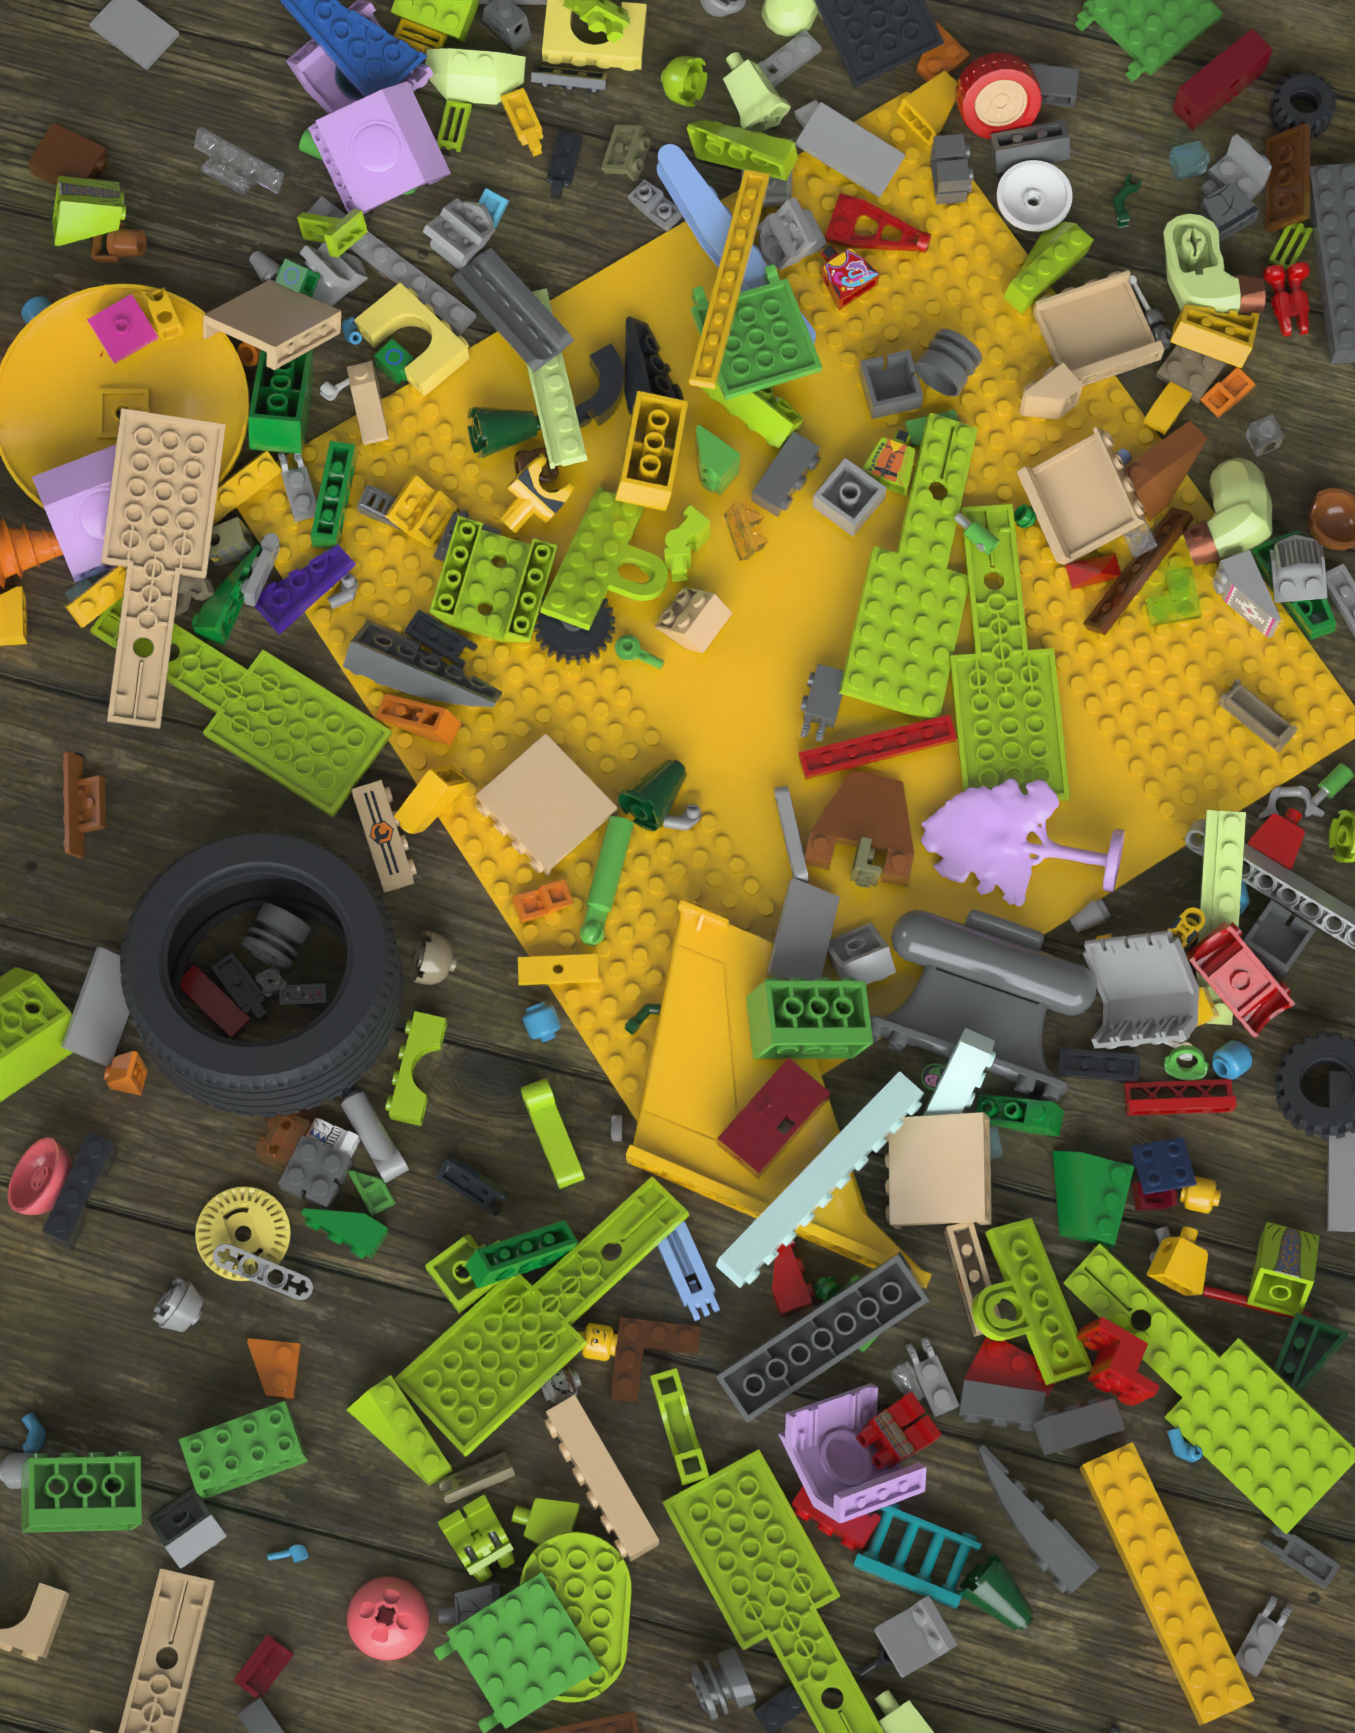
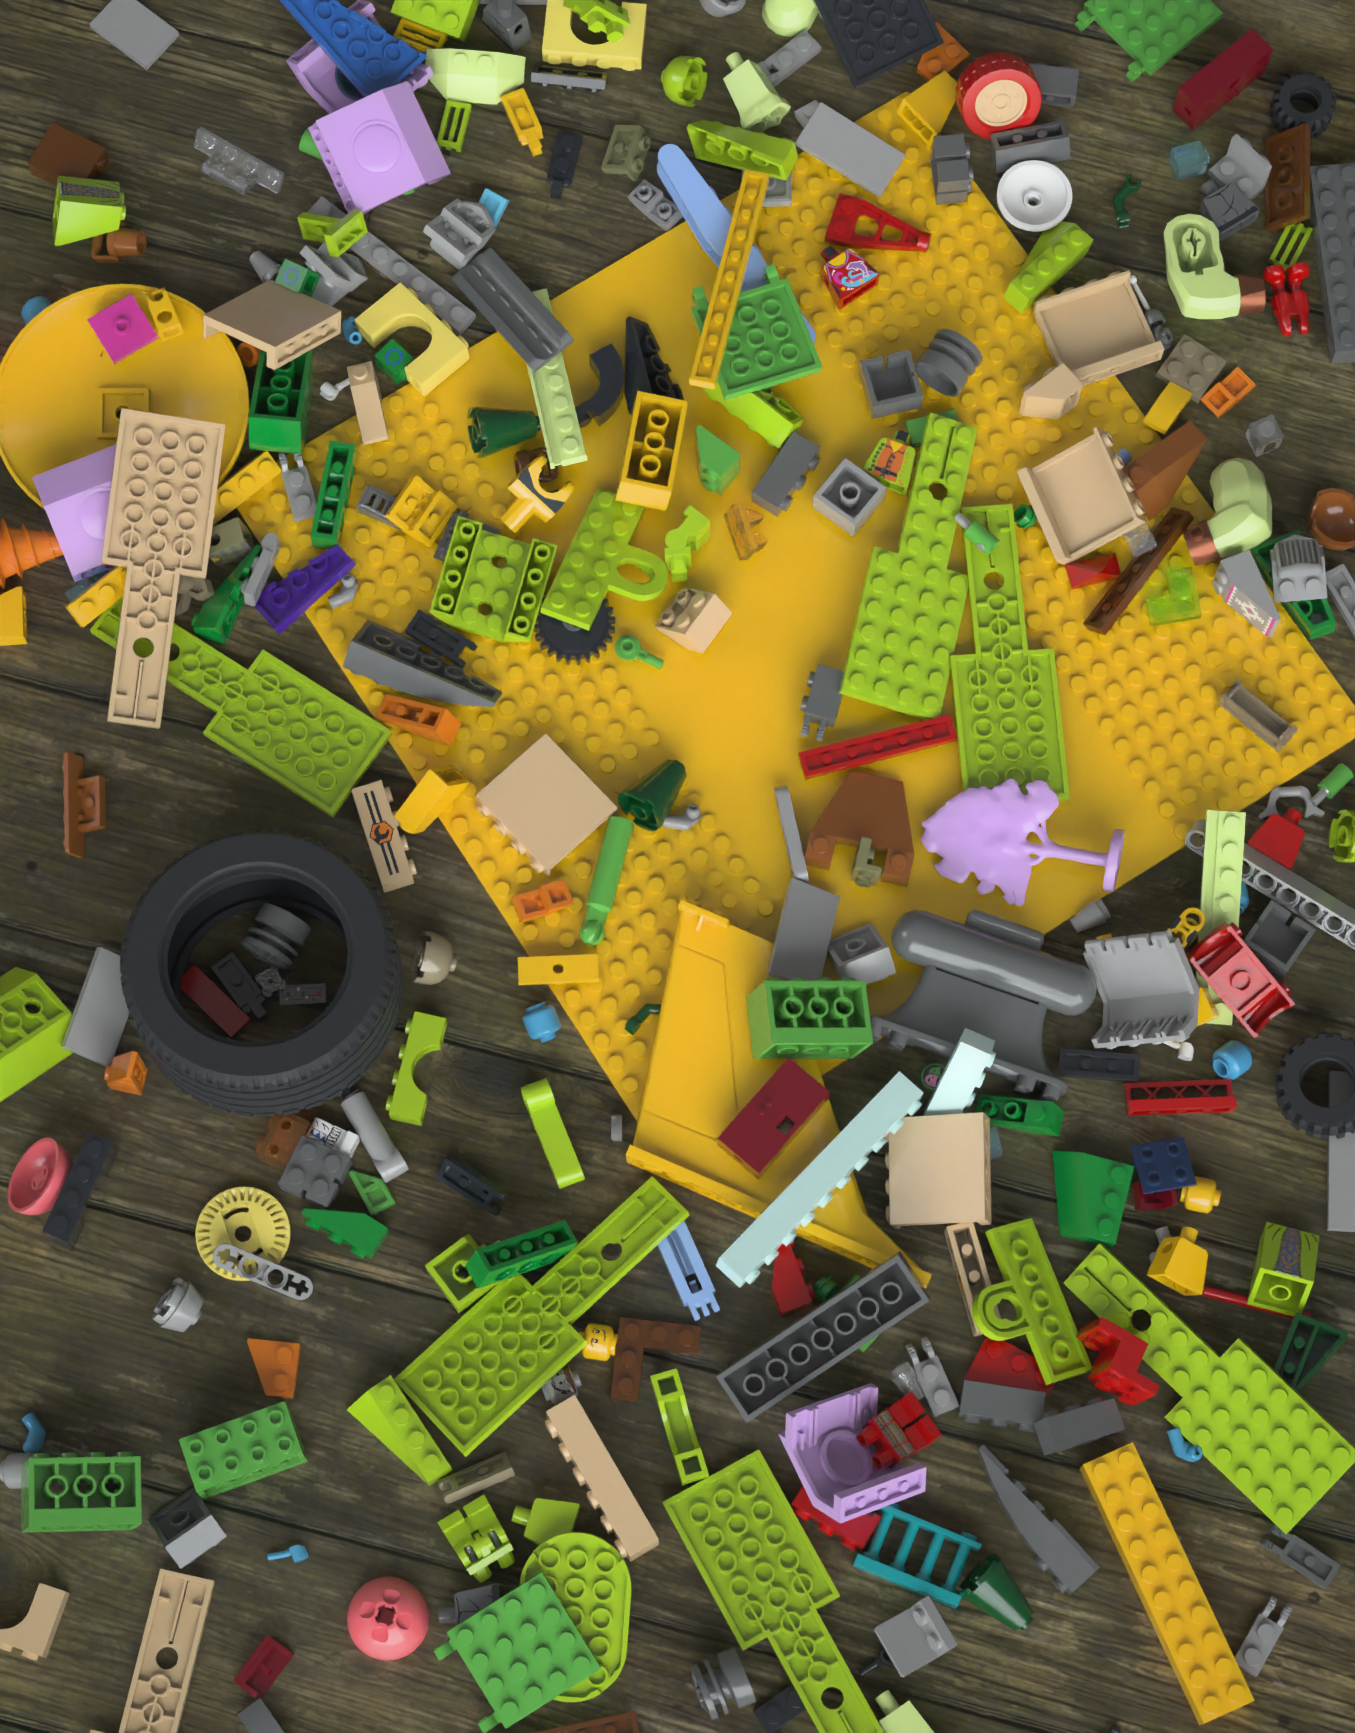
light grey piece [757,198,827,270] -> none
bright green piece [1163,1045,1209,1081] -> none
yellow wedge [1170,304,1260,368] -> none

